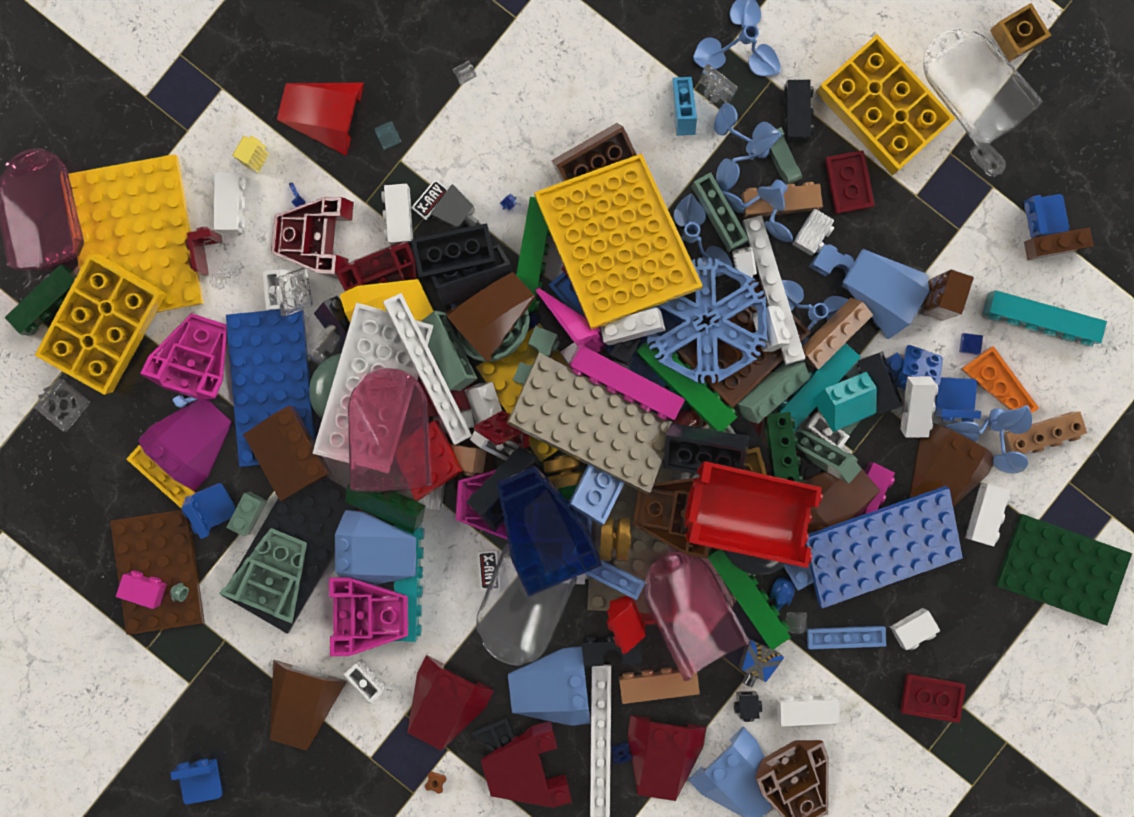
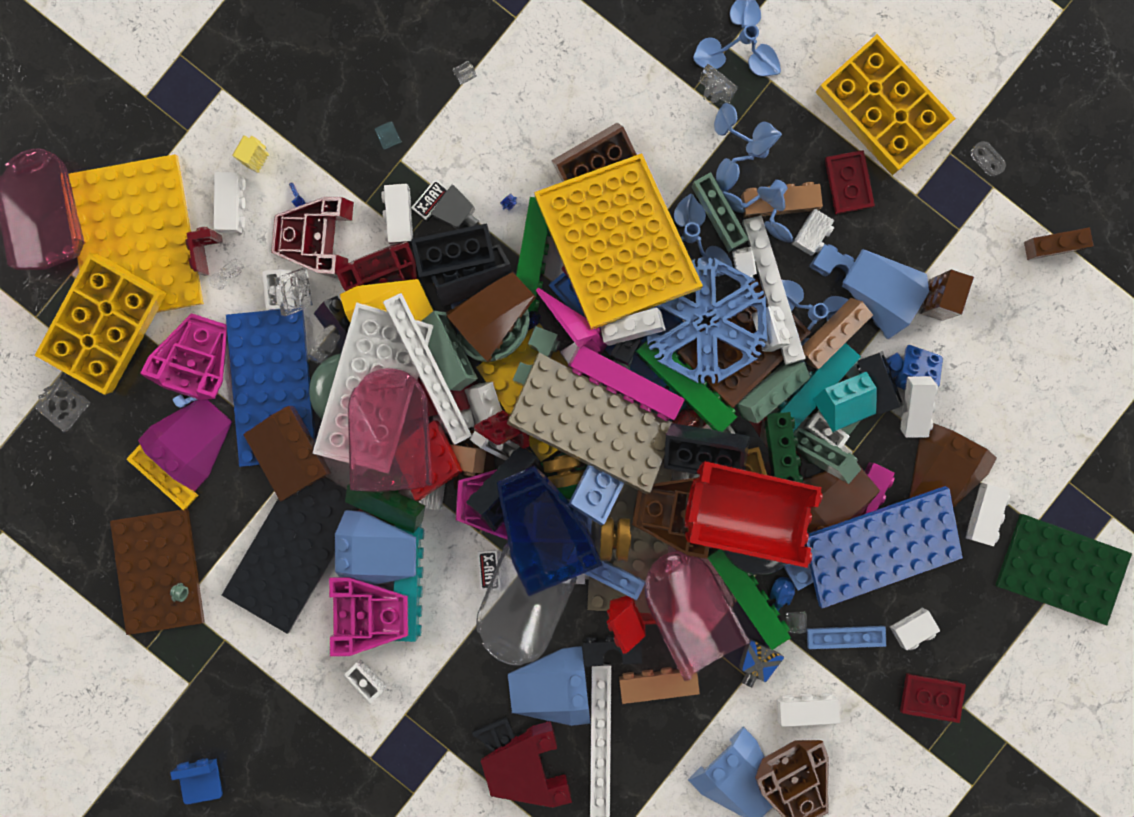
dark green brick [4,265,77,336] -> none
dark pink brick [116,571,167,609] -> none
blue bracket [182,483,236,539] -> none
sand green wedge [219,528,307,623] -> none
sand green brick [226,492,268,536] -> none
reddish brown wedge [270,660,347,751] -> none
red wedge [277,82,364,156] -> none
dark red wedge [407,655,494,751] -> none
dark orange plate [425,772,446,794] -> none
clear blue plate [610,742,632,764] -> none
dark red wedge [628,715,707,801] -> none
dark azure slope [672,77,697,136] -> none
black brick [733,691,762,722] -> none
sand green leg [769,128,802,185] -> none
black brick [784,79,814,142] -> none
clear windscreen [923,29,1043,147] -> none
blue bracket [934,377,981,422] -> none
medium blue plant [944,405,1032,473] -> none
clear blue plate [959,333,983,355] -> none
orange wing [961,346,1039,414] -> none
teal brick [982,290,1107,347] -> none
pearl gold brick [990,3,1051,62] -> none
medium nougat brick [999,411,1087,456] -> none
blue bracket [1024,194,1069,238] -> none

